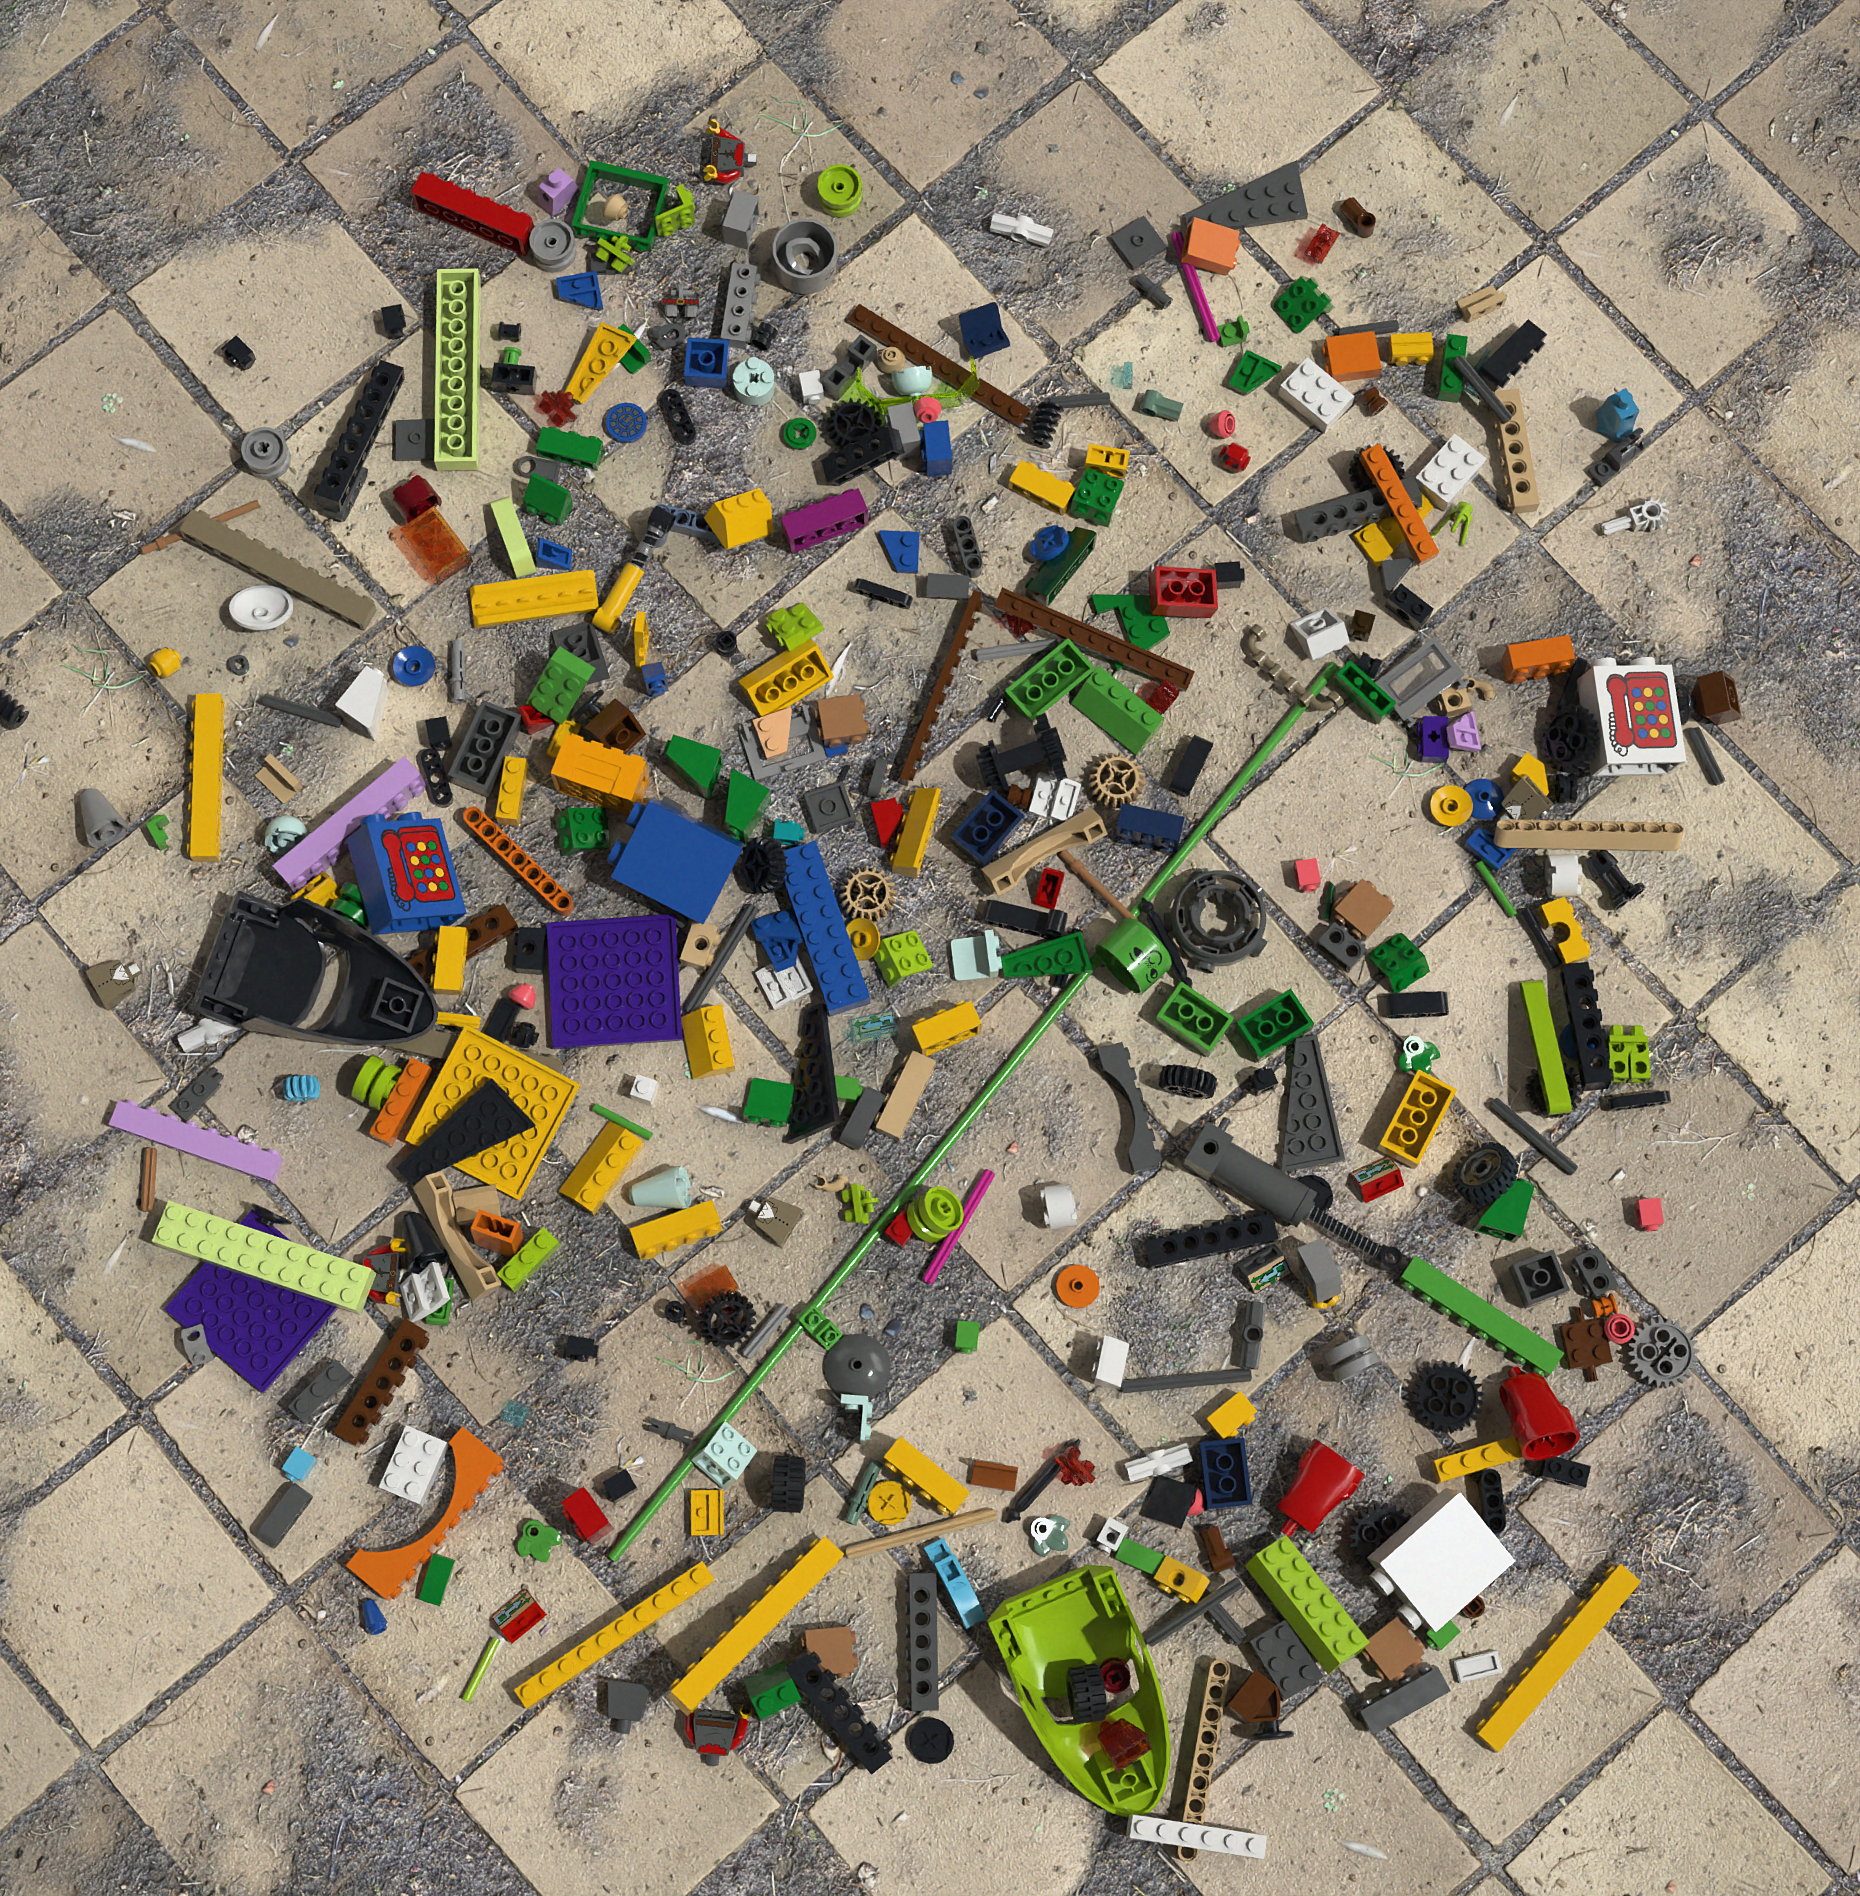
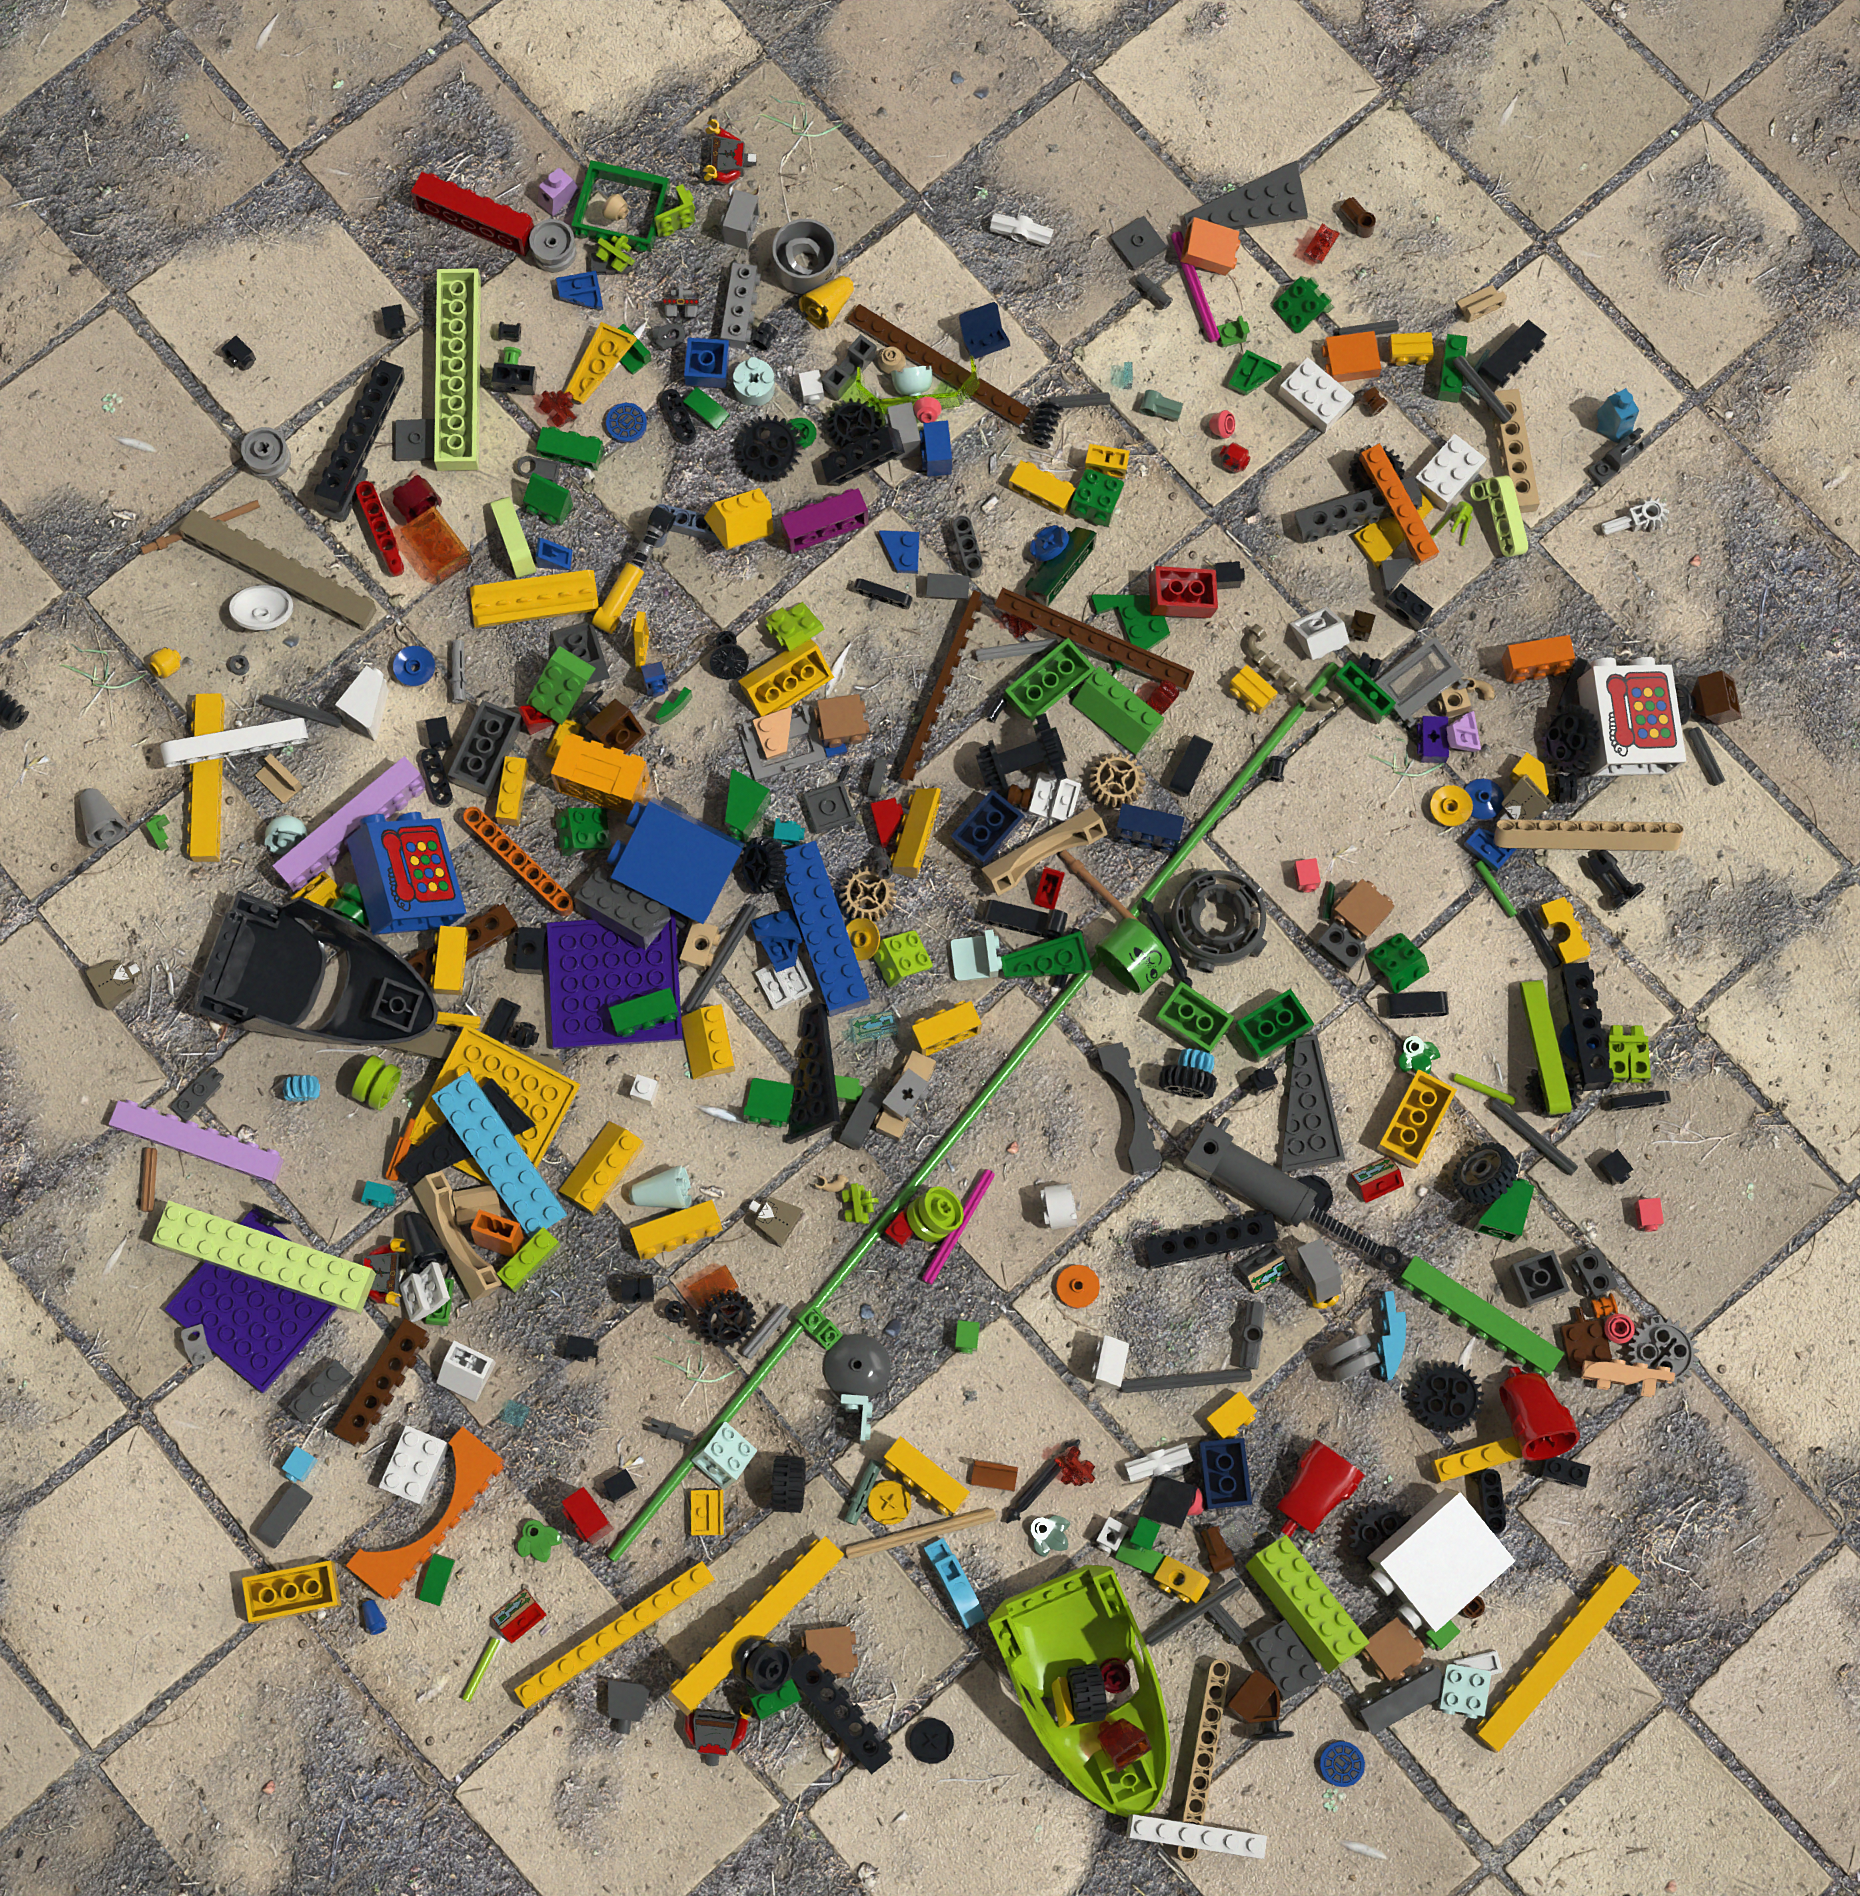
white piece [178,1017,241,1053] -> none
orange brick [369,1057,433,1147] -> none
coral cone [508,983,537,1010] -> none
bright green bar [592,1103,653,1140] -> none
green slope [664,734,724,801] -> none
lime wheel [817,164,862,218] -> none
dark grey brick [905,1573,939,1712] -> none
white brick [1545,854,1582,898] -> none
none -> white beam [160,718,309,767]
none -> yellow brick [242,1560,342,1624]
none -> red piece [356,481,404,577]
none -> teal brick [361,1181,397,1209]
none -> orange axle [385,1118,416,1181]
none -> medium azure plate [432,1071,567,1239]
none -> white slope [436,1341,496,1402]
none -> dark grey brick [574,866,670,950]
none -> green brick [609,988,679,1037]
none -> black wheel [621,1274,654,1304]
none -> green slope [655,687,693,725]
none -> green slope [683,387,730,431]
none -> black wheel [709,643,749,680]
none -> black wheel [733,1636,792,1694]
none -> black gear [735,414,803,483]
none -> yellow cone [799,276,854,330]
none -> dark grey pin [873,847,892,879]
none -> light grey brick [882,1068,930,1121]
none -> yellow tile [1051,1677,1075,1728]
none -> green slope [1130,1516,1161,1552]
none -> medium azure gear [1178,1048,1215,1073]
none -> clear brick [1219,1513,1259,1553]
none -> yellow brick [1229,665,1278,715]
none -> black bush [1265,756,1288,782]
none -> tile [1320,1741,1365,1787]
none -> medium azure slope [1376,1291,1406,1383]
none -> light aqua bracket [1436,1664,1491,1719]
none -> lime bar [1453,1073,1517,1106]
none -> yellowish green beam [1470,475,1528,557]
none -> light nougat piece [1581,1359,1675,1398]
none -> black brick [1597,1149,1634,1186]

